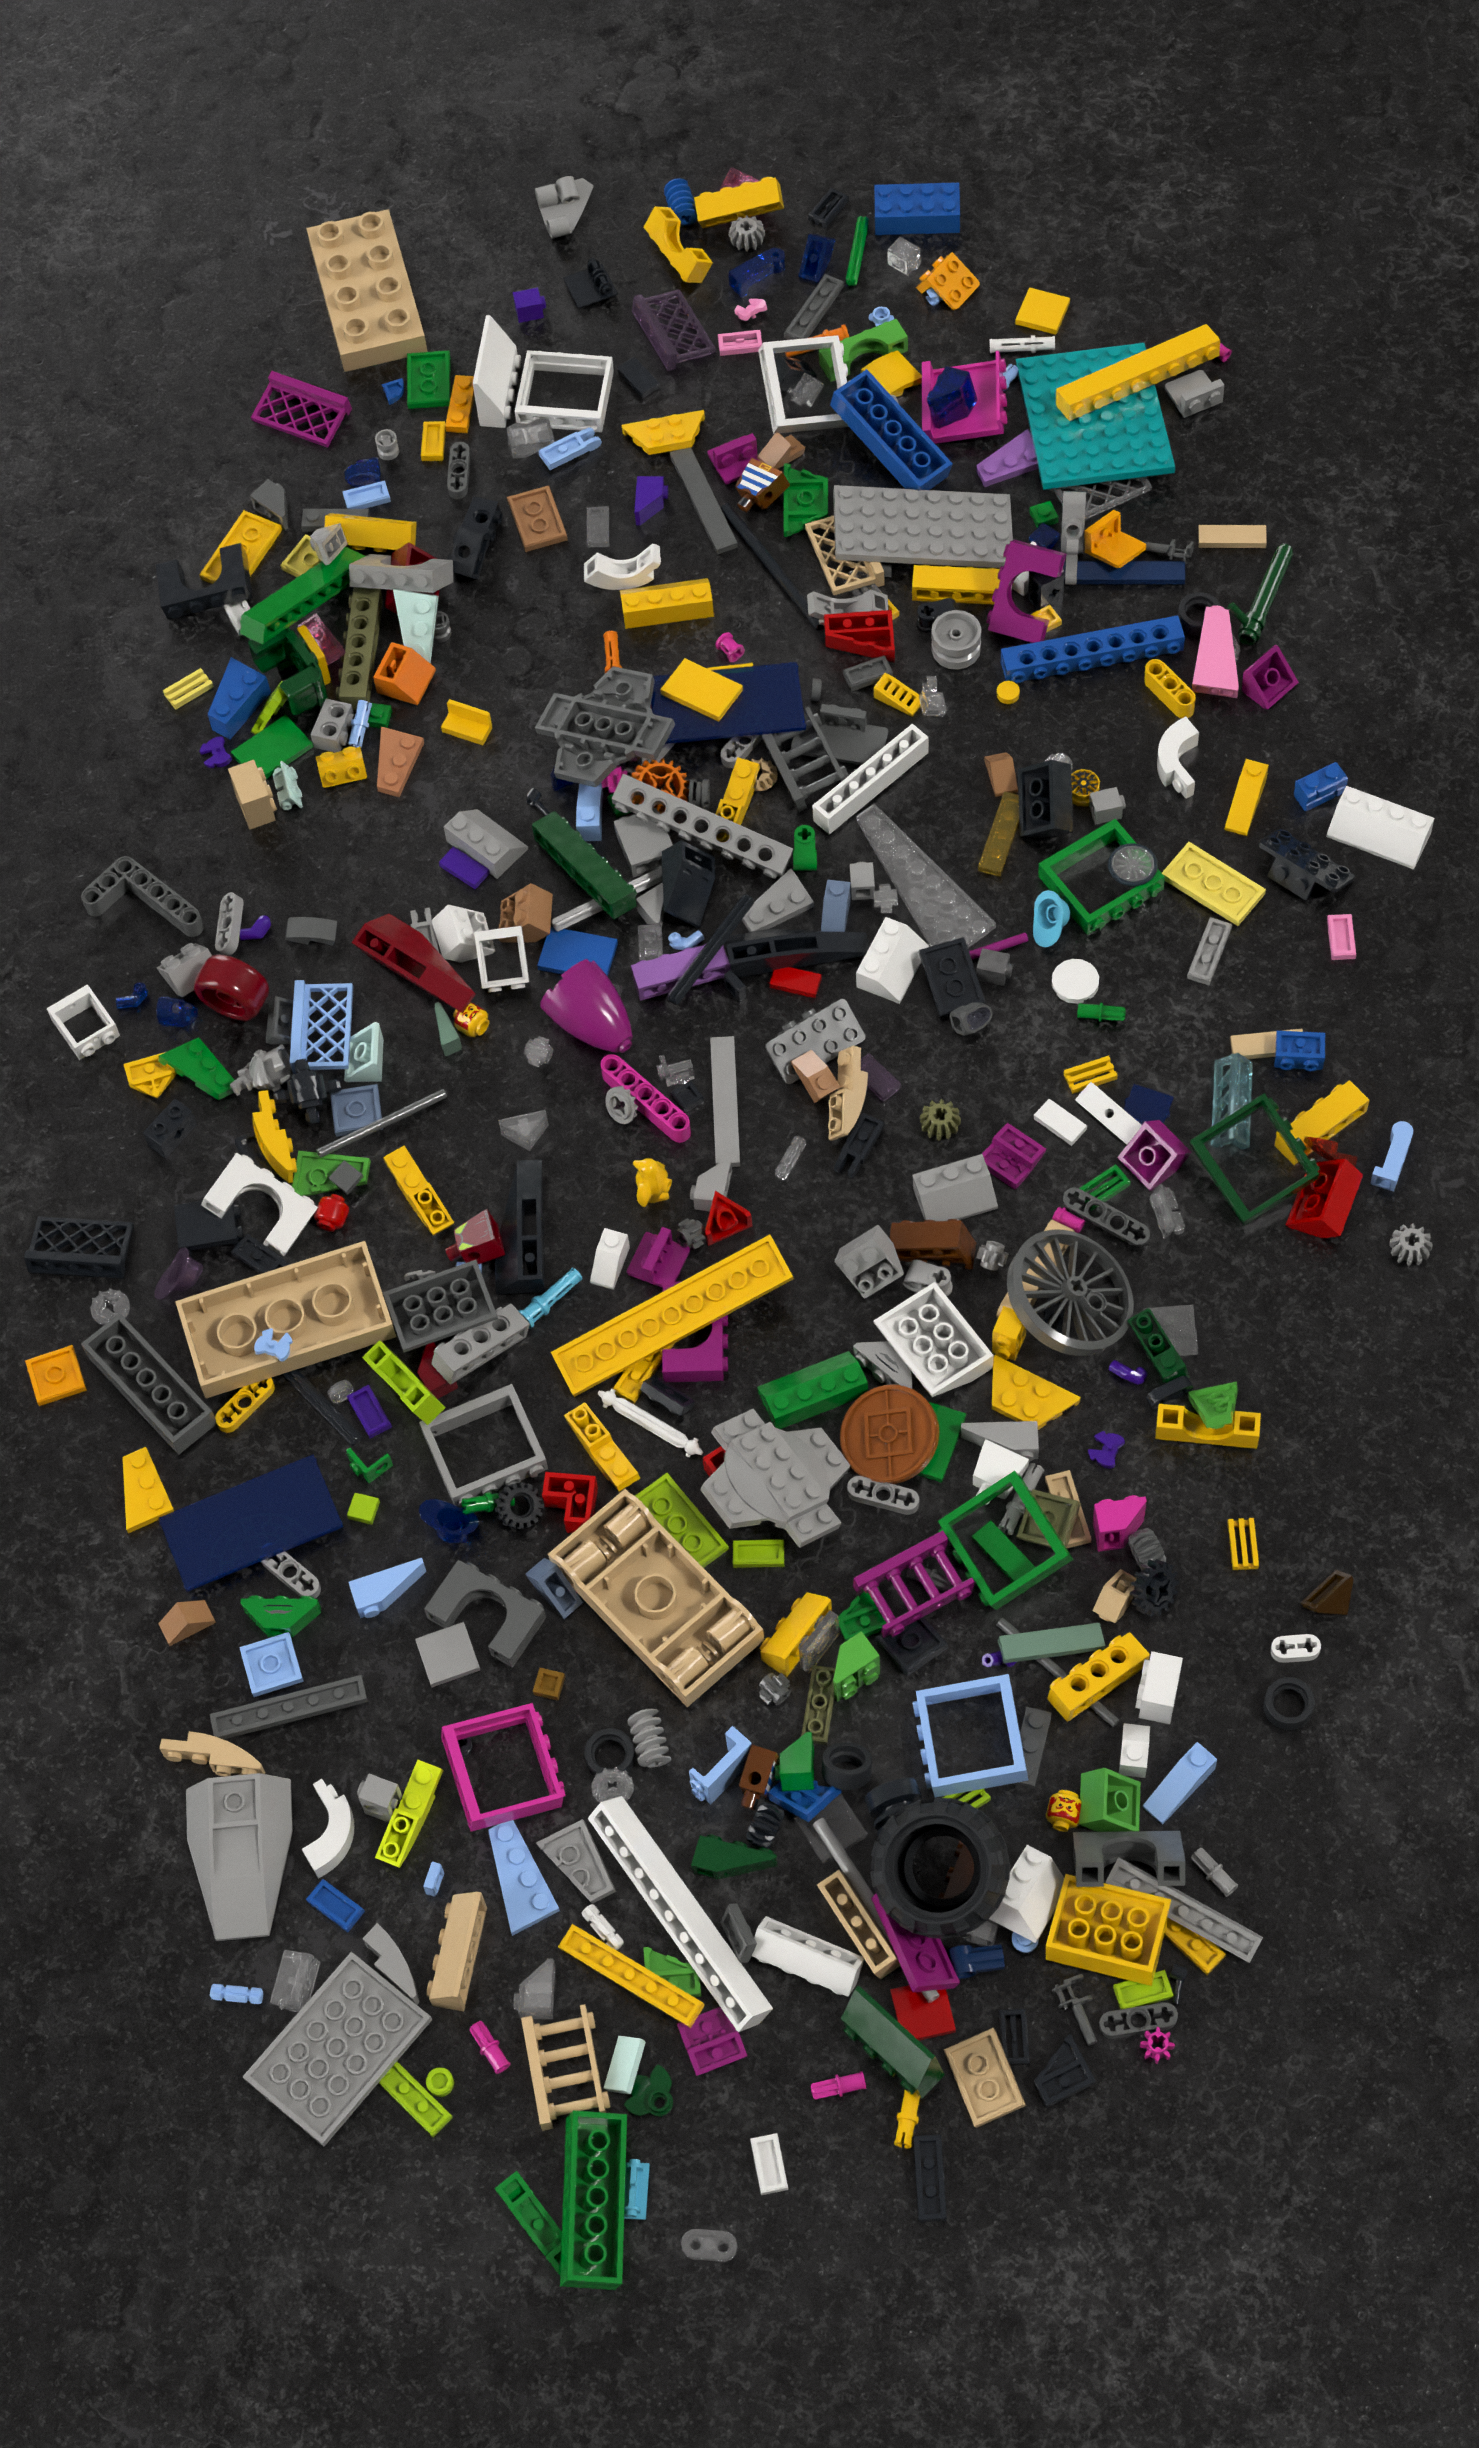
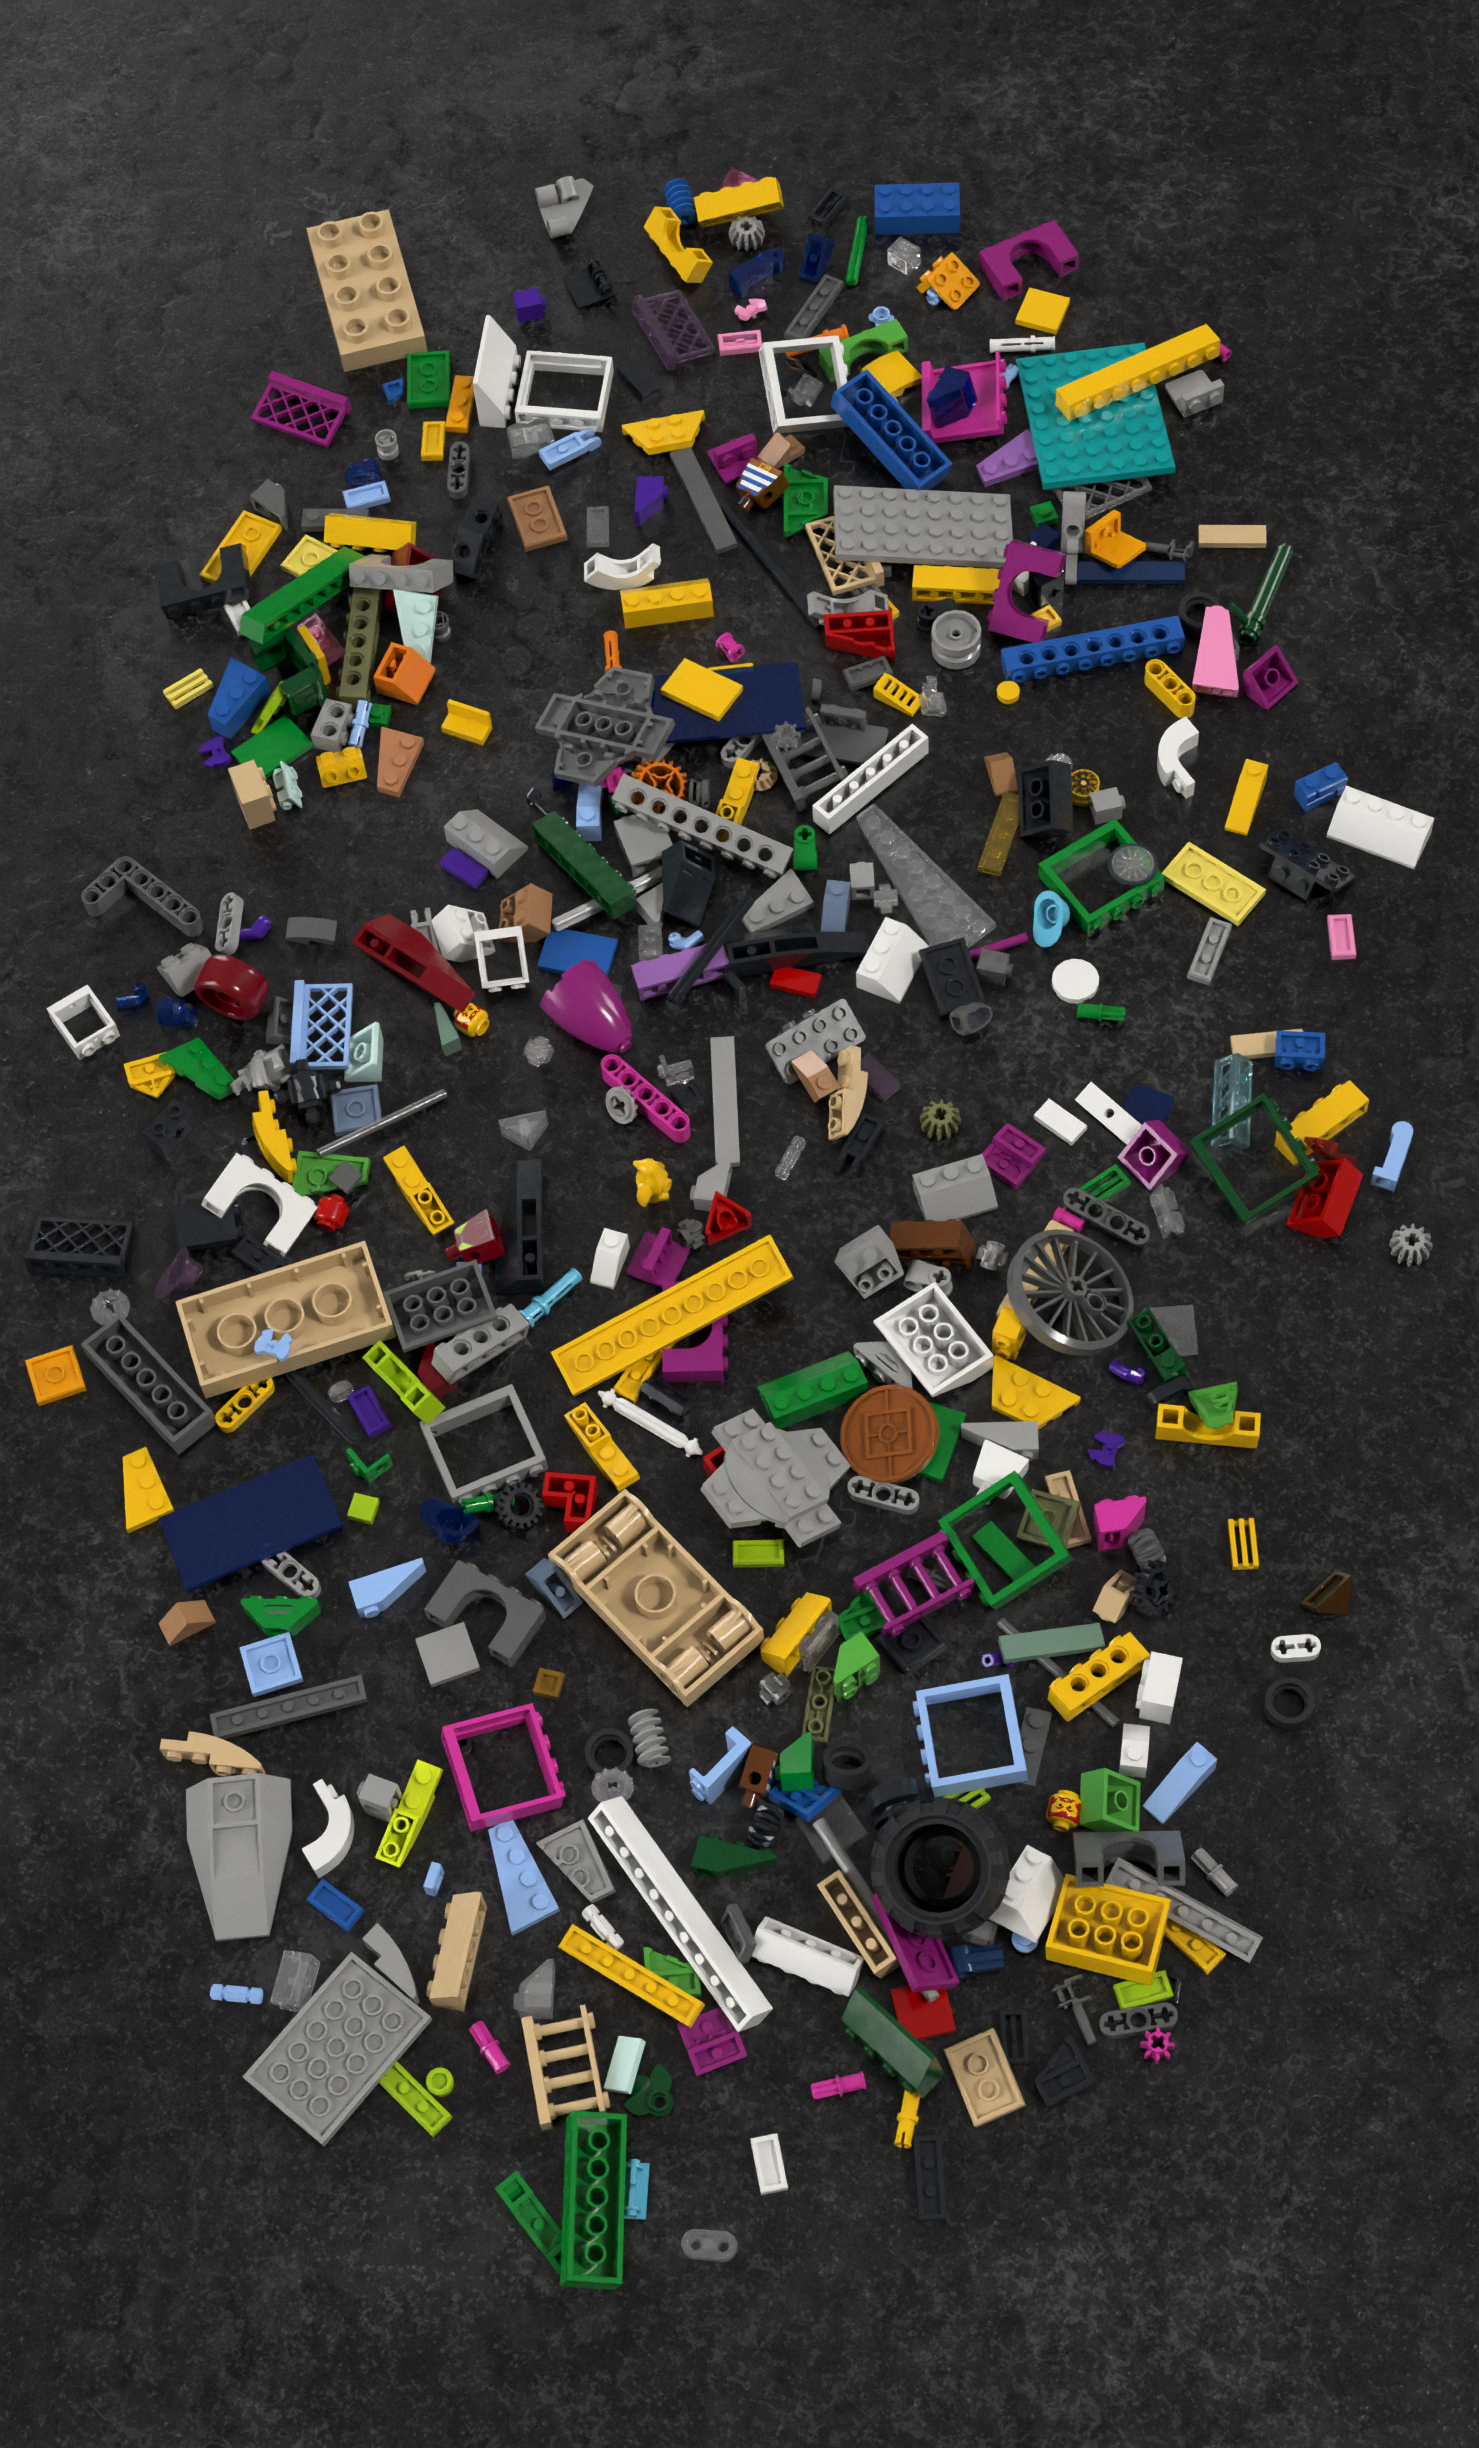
light grey slope [310,523,348,565] -> none
lime tile [635,1473,729,1568] -> none
light grey pin [998,1463,1044,1535] -> none
yellow tile [1064,1056,1118,1094] -> none
none -> clear gear [772,721,801,752]
none -> magenta arch [979,220,1079,301]

